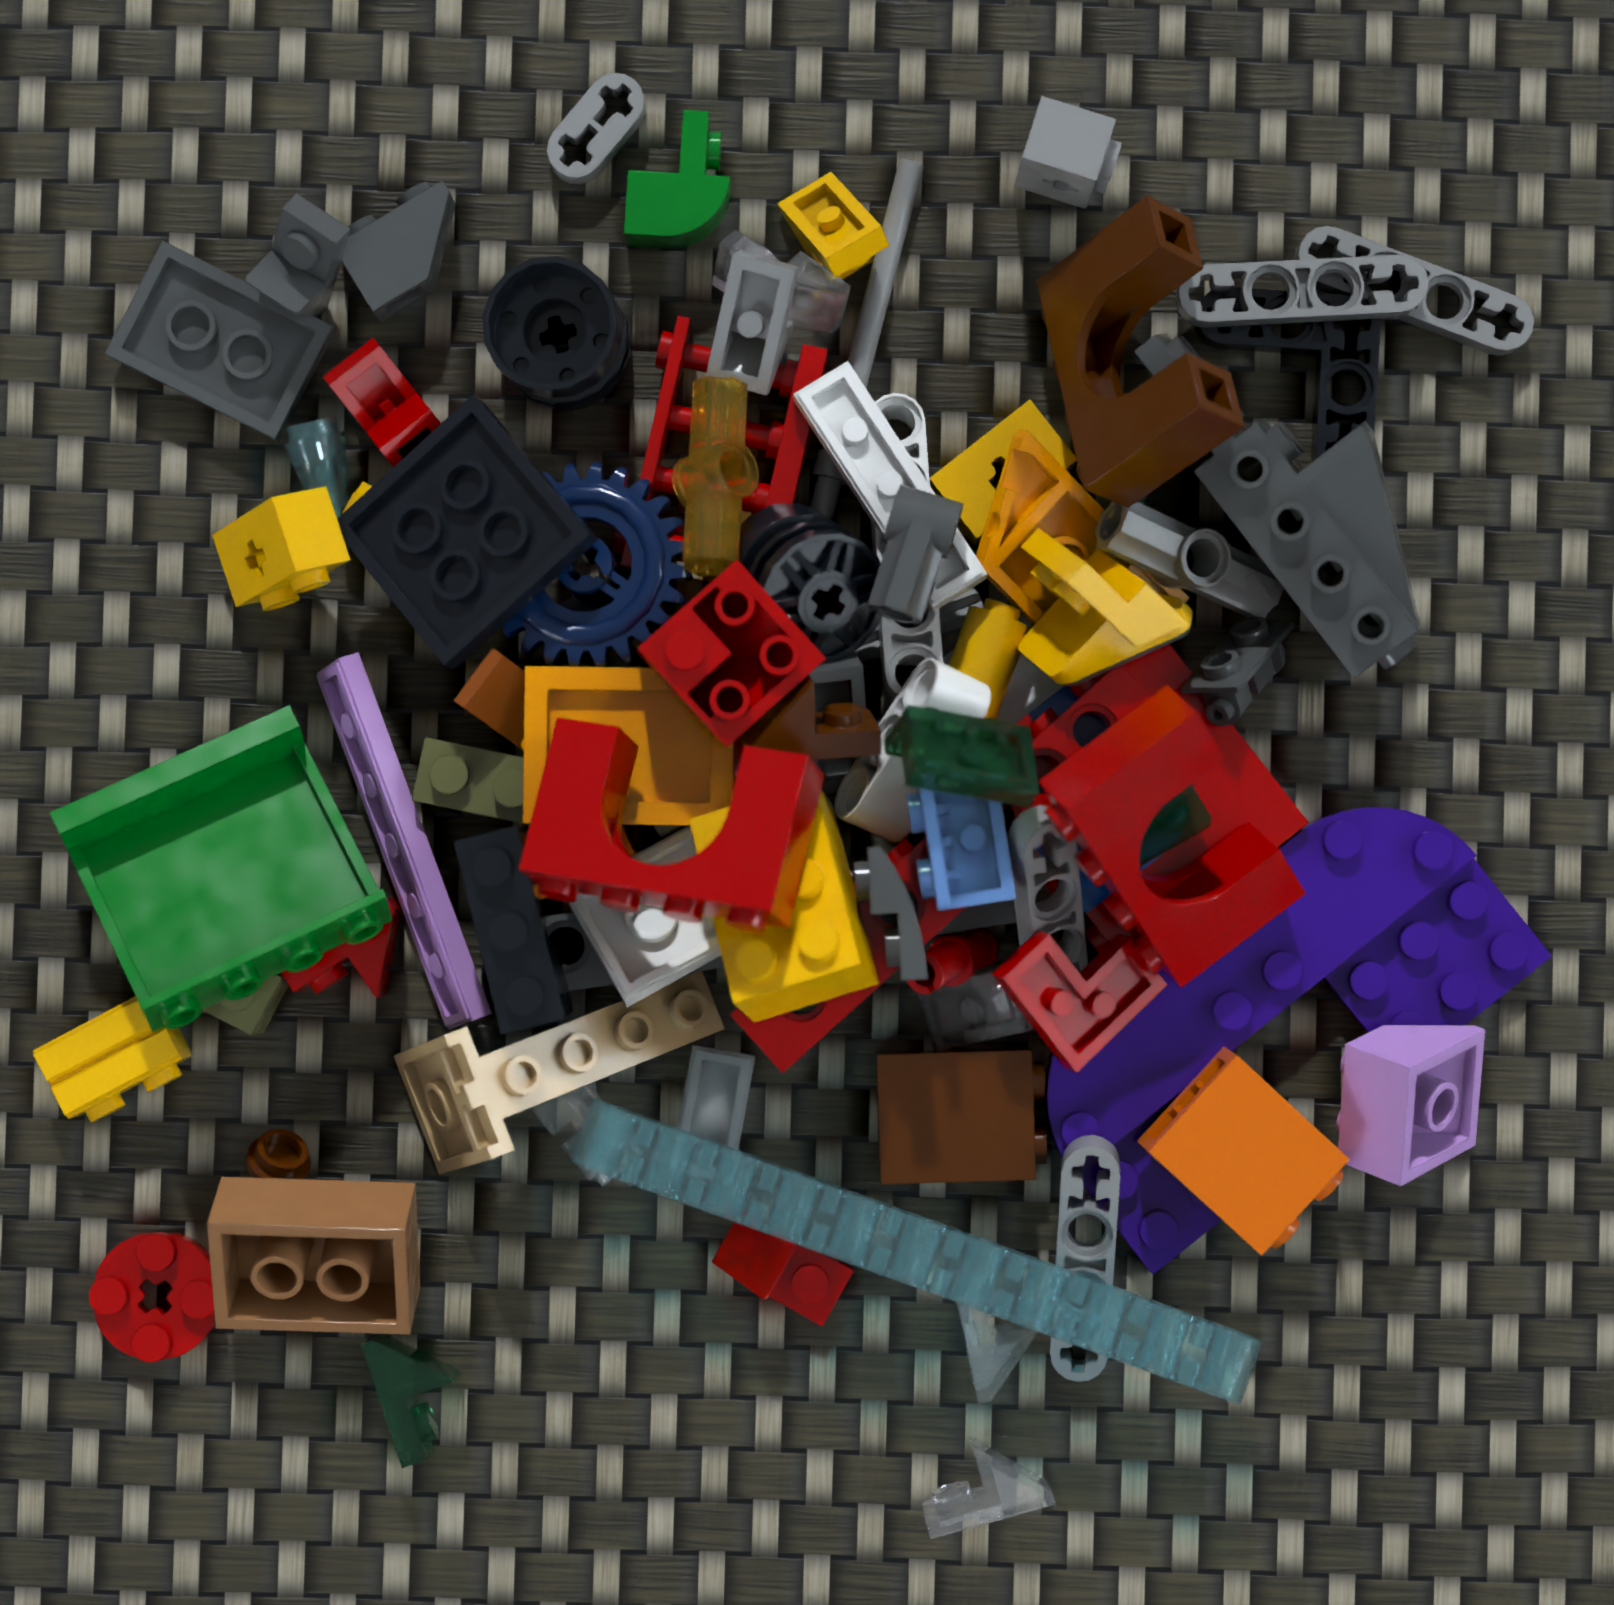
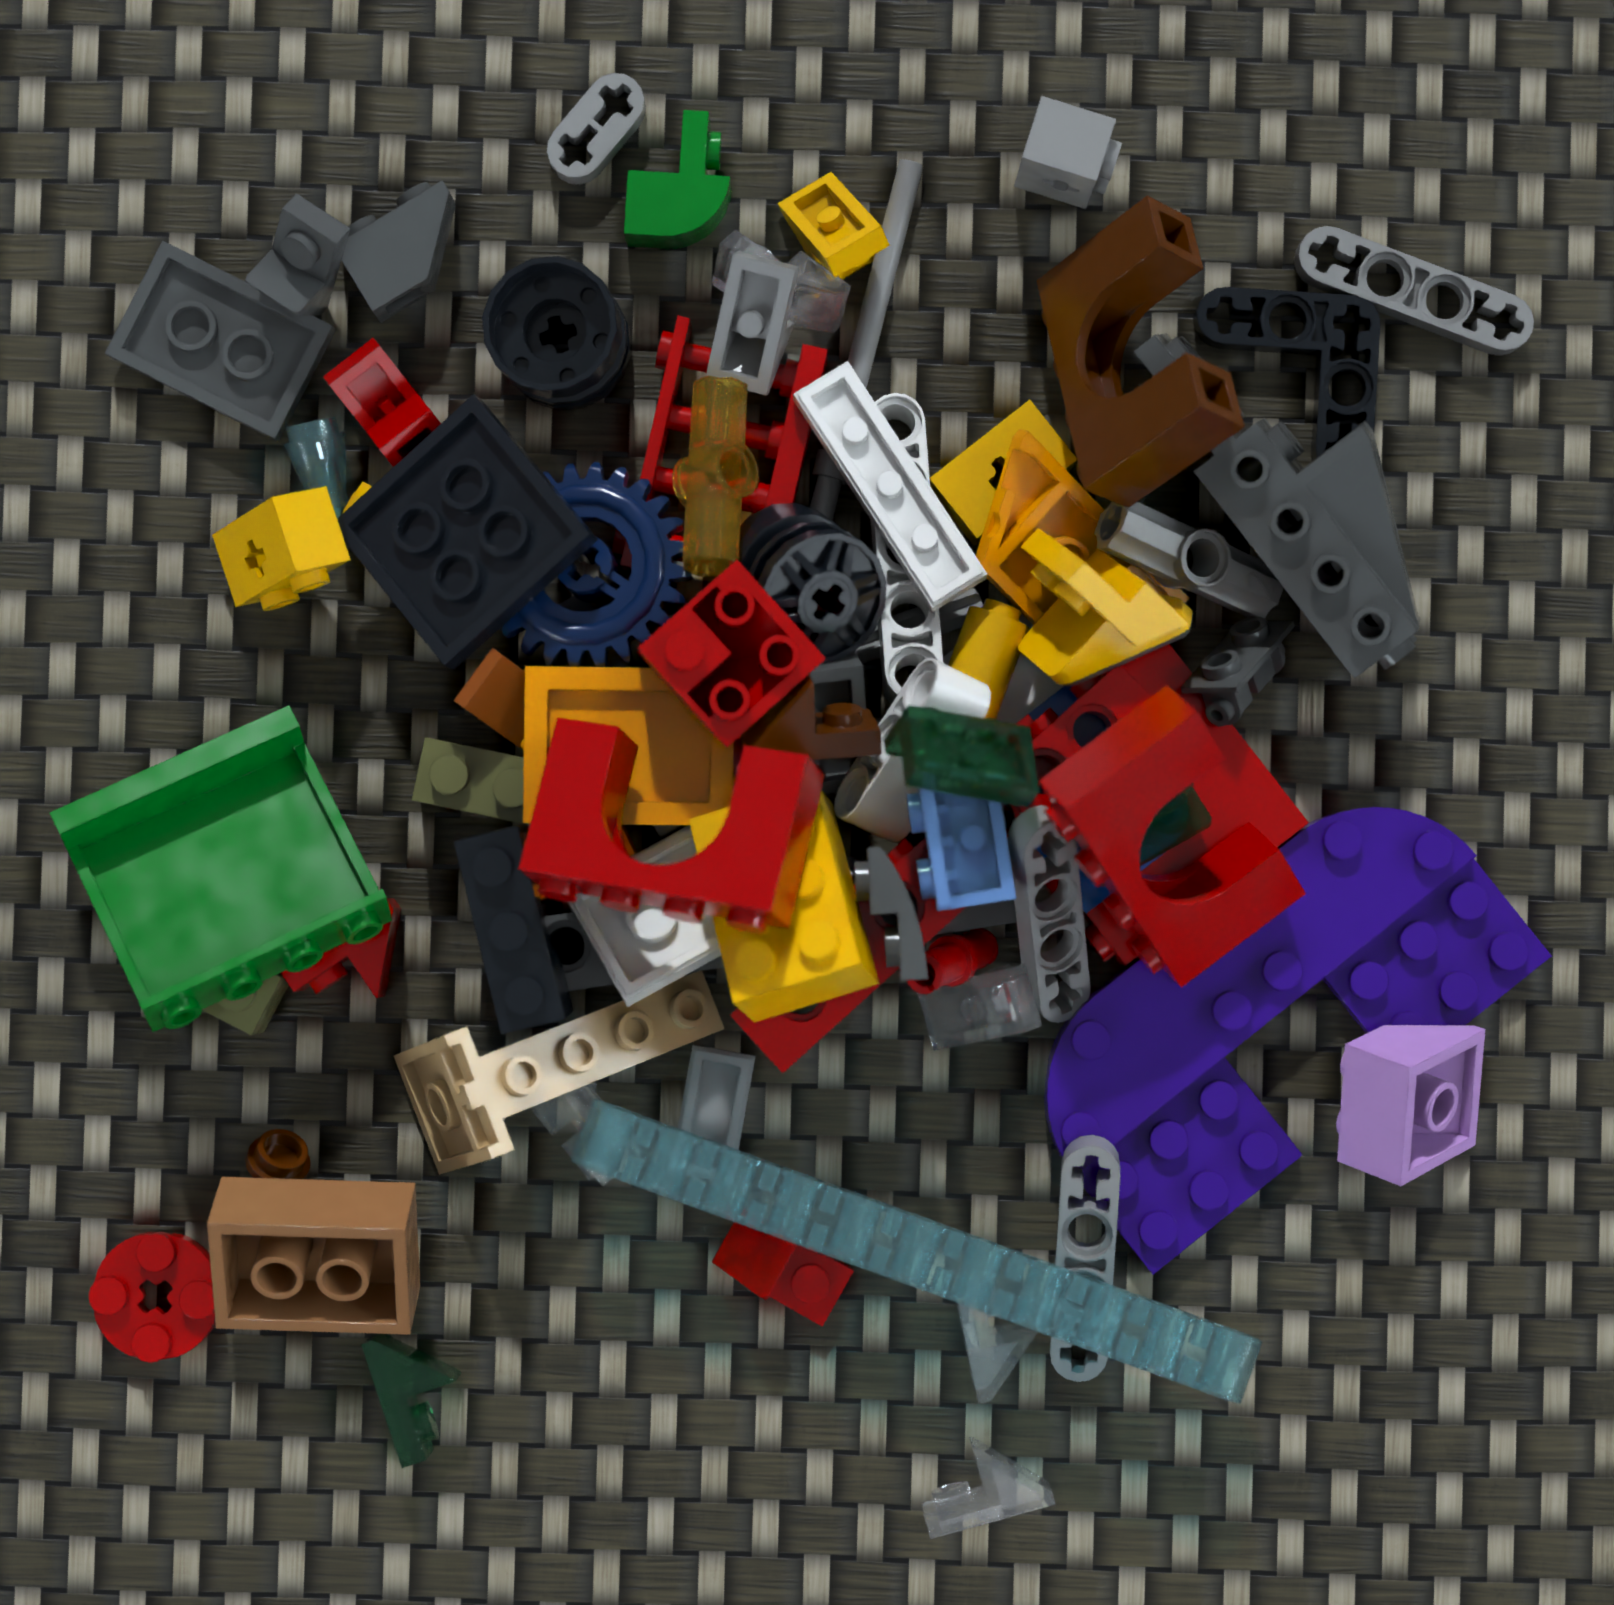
yellow brick [33,996,192,1123] -> none
lavender tile [316,652,492,1030] -> none
dark grey piece [867,484,964,625] -> none
reddish brown brick [876,1047,1047,1185] -> none
red plate [992,930,1167,1073] -> none
orange brick [1137,1046,1350,1256] -> none
light grey beam [1175,255,1429,328] -> none

